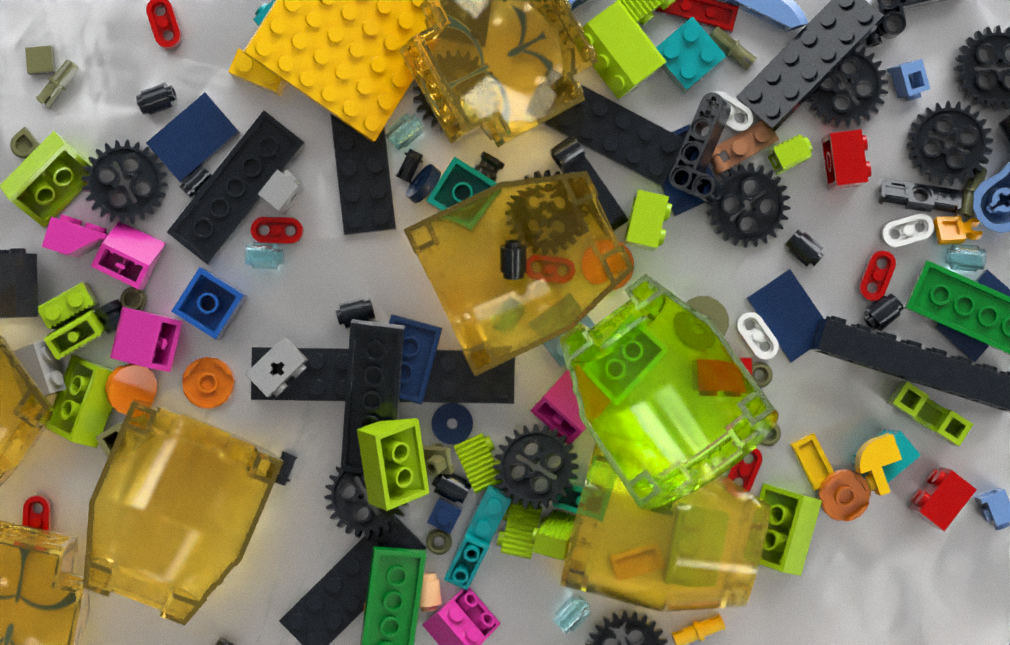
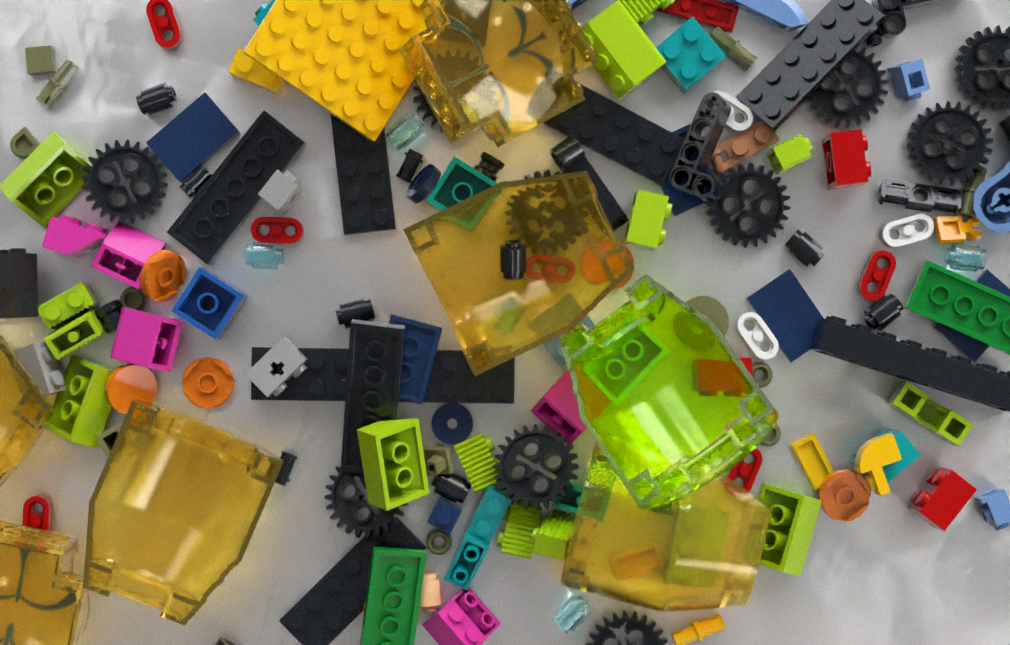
none -> orange tile [140,250,186,302]

